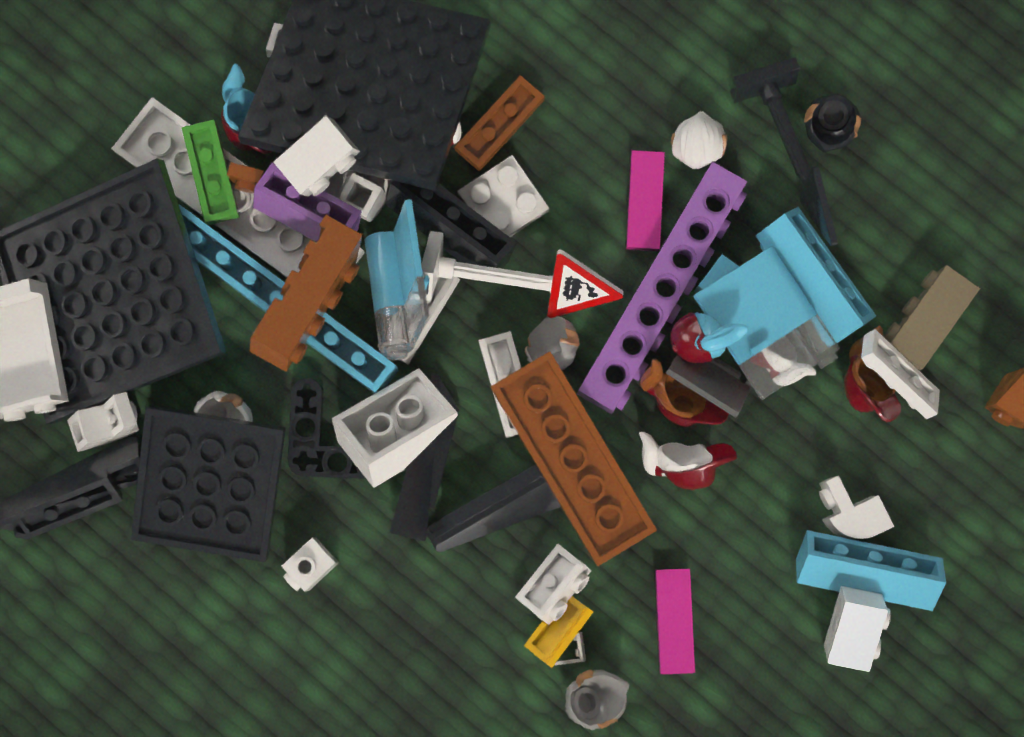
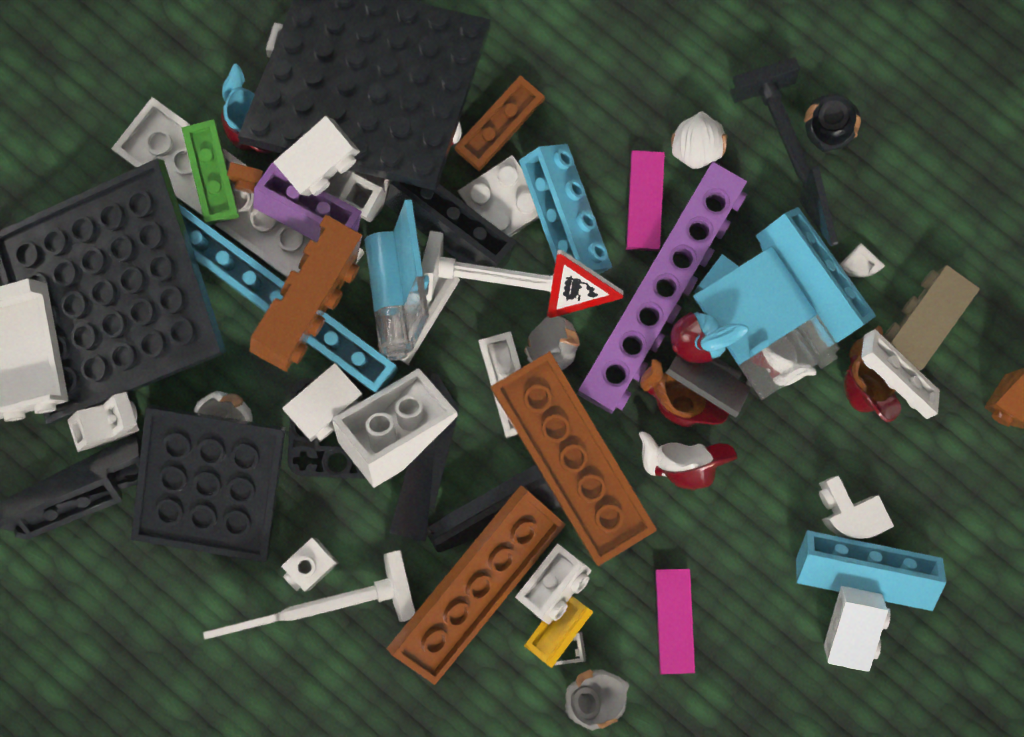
none -> white piece [203,550,415,639]
none -> white brick [282,363,363,442]
none -> dark orange plate [386,485,566,685]
none -> medium azure brick [519,144,612,274]
none -> white tile [840,243,885,278]

